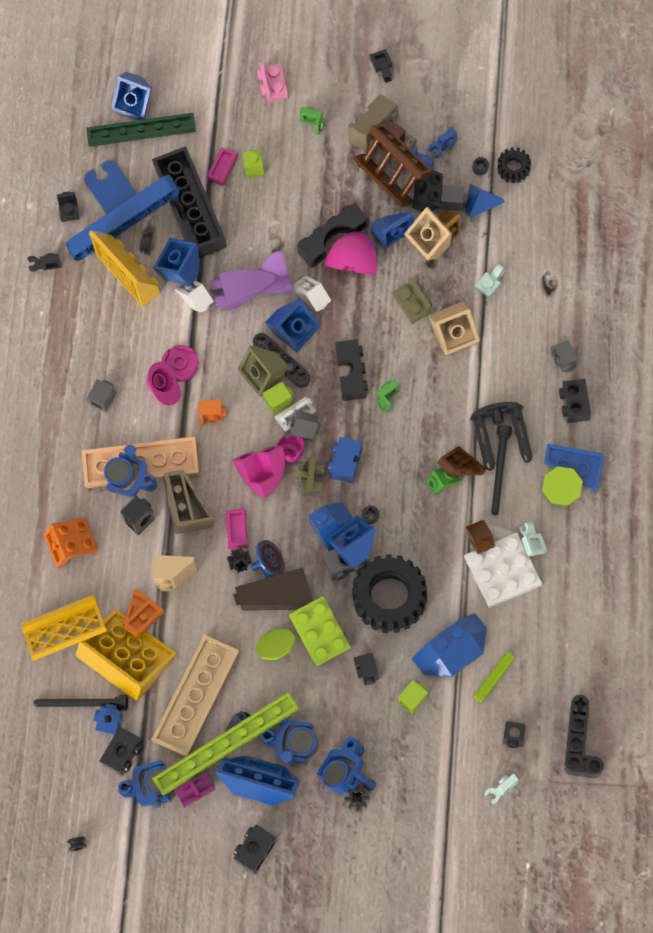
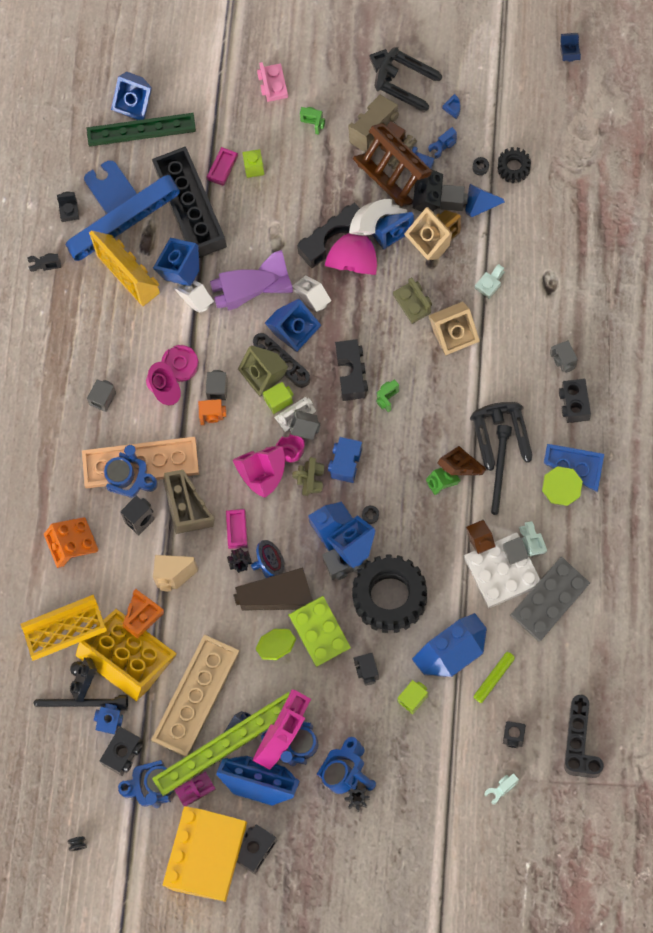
none -> black plate [70,657,97,702]
none -> yellow slope [162,806,247,902]
none -> dark grey brick [206,370,228,400]
none -> dark pink slope [252,689,311,770]
none -> white arch [349,199,407,236]
none -> black piece [374,47,442,111]
none -> blue tile [442,94,461,119]
none -> dark grey slope [503,537,528,565]
none -> dark grey plate [510,556,590,641]
none -> dark blue bracket [560,33,581,62]

